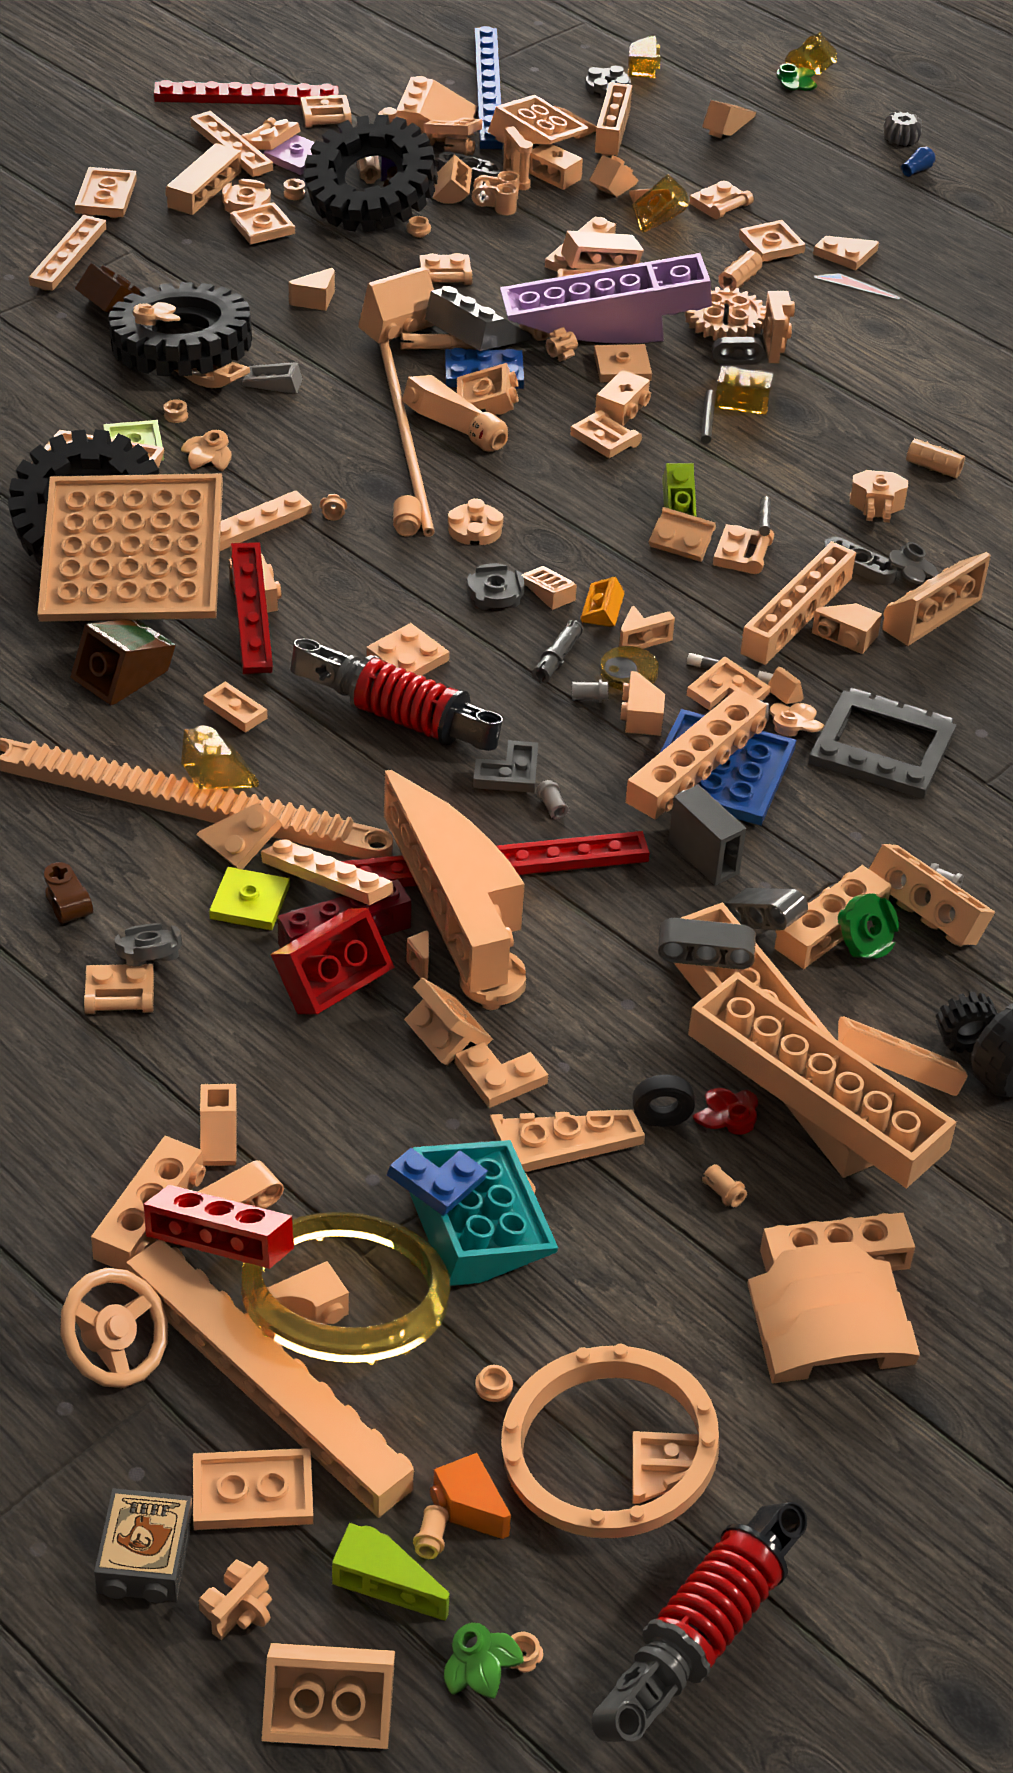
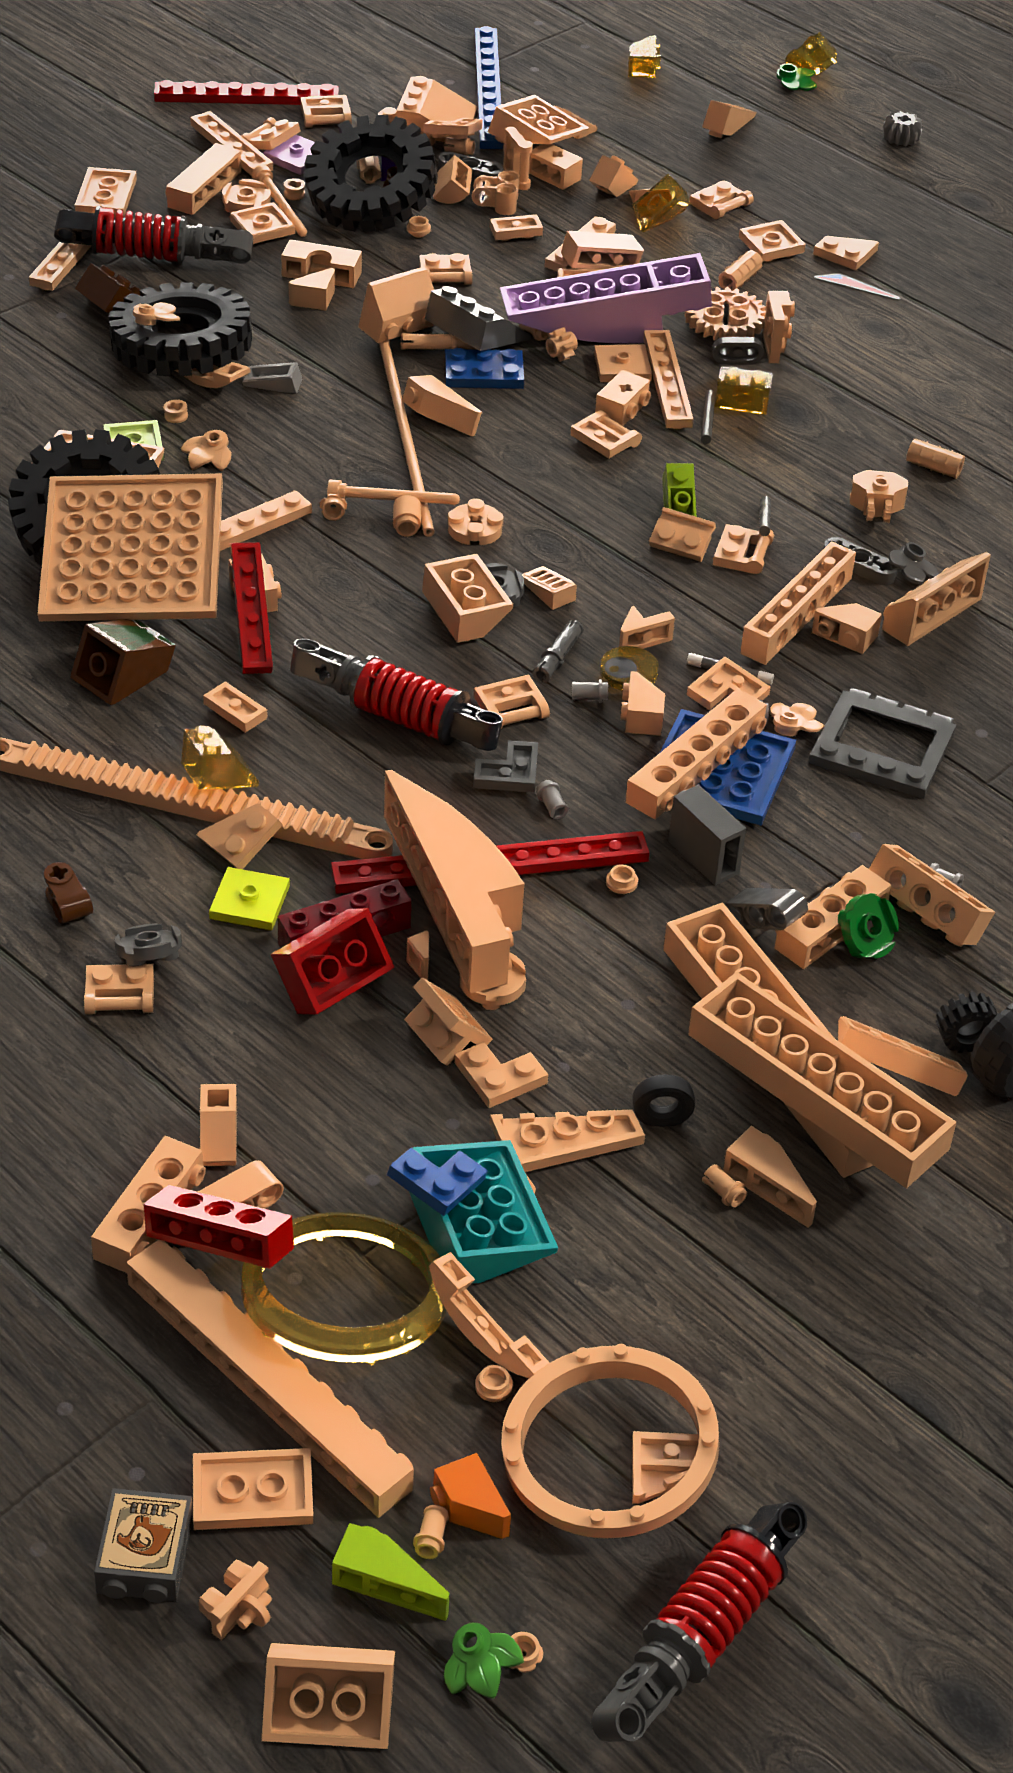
light nougat piece [60,1268,168,1388] -> none
light nougat plate [261,840,393,905] -> none
light nougat arch [261,1261,349,1329] -> none
light nougat plate [367,623,449,676] -> none
light nougat plate [457,363,519,415] -> none
light nougat head [468,412,508,452] -> none
light orange slope [580,577,624,627] -> none
plate [585,66,631,98] -> none
light nougat brick [595,82,632,156] -> none
dark grey beam [658,918,756,969] -> none
red plate [692,1088,758,1135] -> none
light nougat slope [747,1242,920,1384] -> none
light nougat brick [760,1213,915,1273] -> none
light nougat slope [768,666,804,704] -> none
blue cone [901,147,935,177] -> none
none -> piece [54,206,254,264]
none -> light nougat piece [252,165,307,237]
none -> light nougat arch [281,240,362,288]
none -> light nougat piece [327,479,460,505]
none -> light nougat slope [422,554,513,643]
none -> light nougat slope [429,1252,549,1378]
none -> light nougat plate [474,675,550,729]
none -> light nougat plate [490,214,543,241]
none -> light nougat plate [606,865,638,894]
none -> light nougat plate [643,330,693,429]
none -> light nougat slope [723,1126,817,1228]

